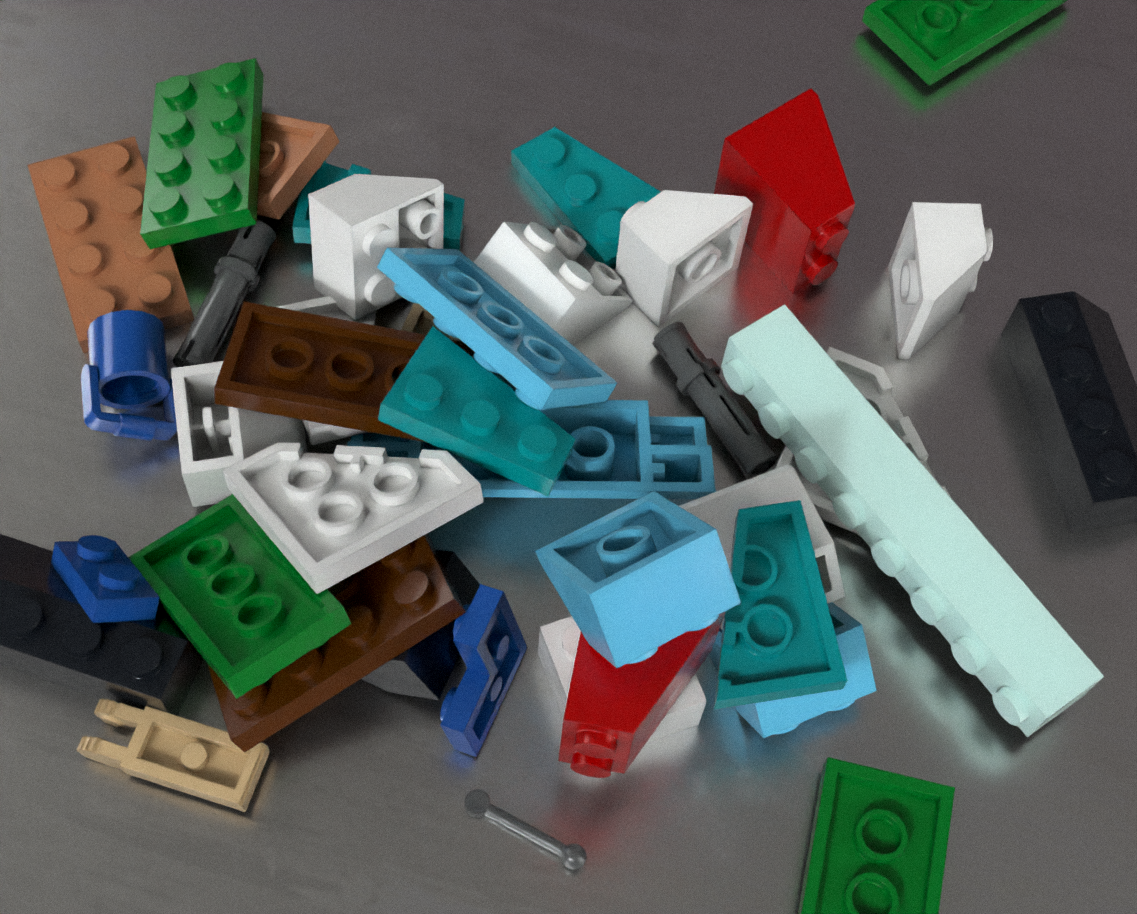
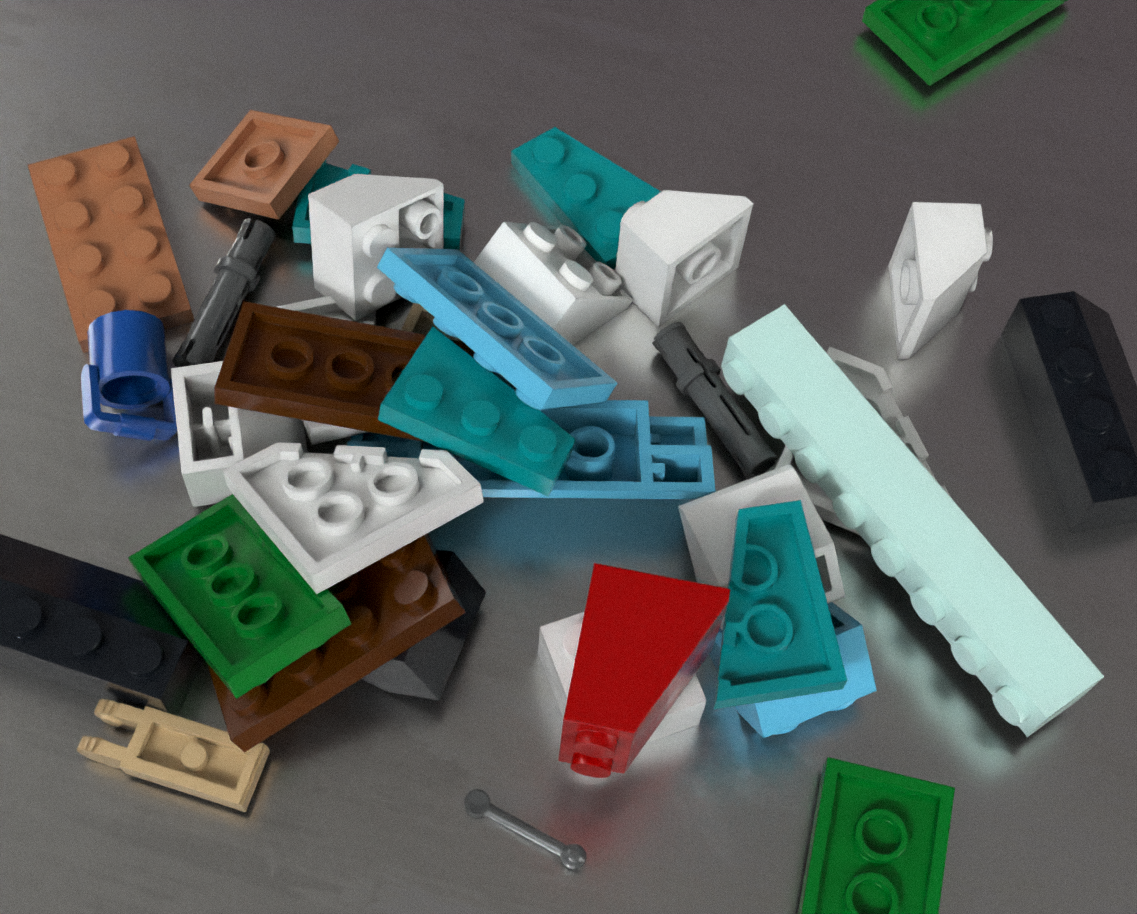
blue plate [51,535,159,623] -> none
green plate [140,58,264,249] -> none
blue plate [440,584,528,757] -> none
medium azure slope [535,491,741,668] -> none
red slope [714,88,855,294] -> none

